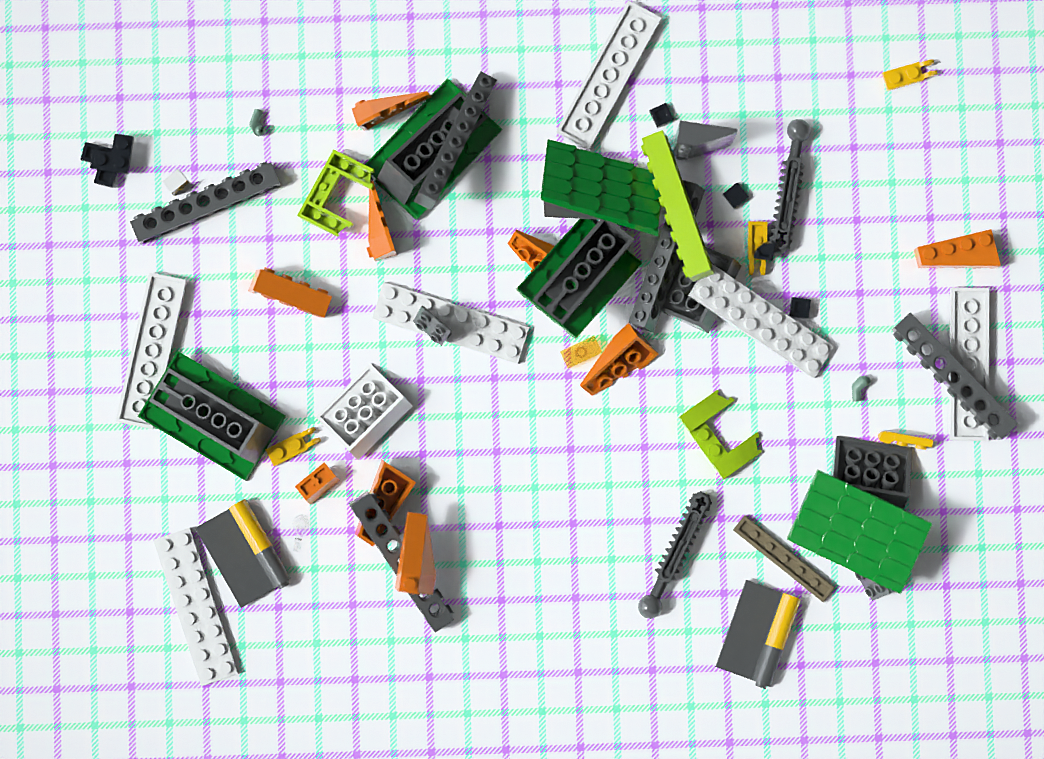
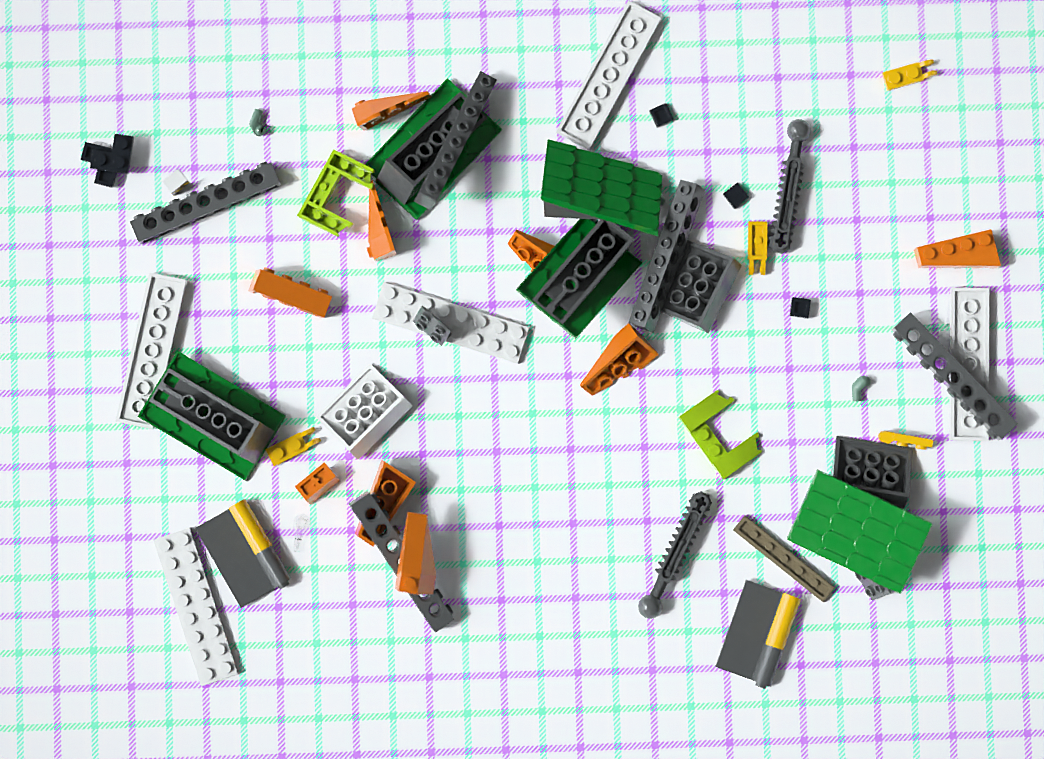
clear yellow plate [560,336,602,369] -> none
lime brick [641,130,715,282] -> none
dark grey slope [673,120,738,161] -> none
white plate [688,264,834,379] -> none
black tile [753,241,776,261] -> none

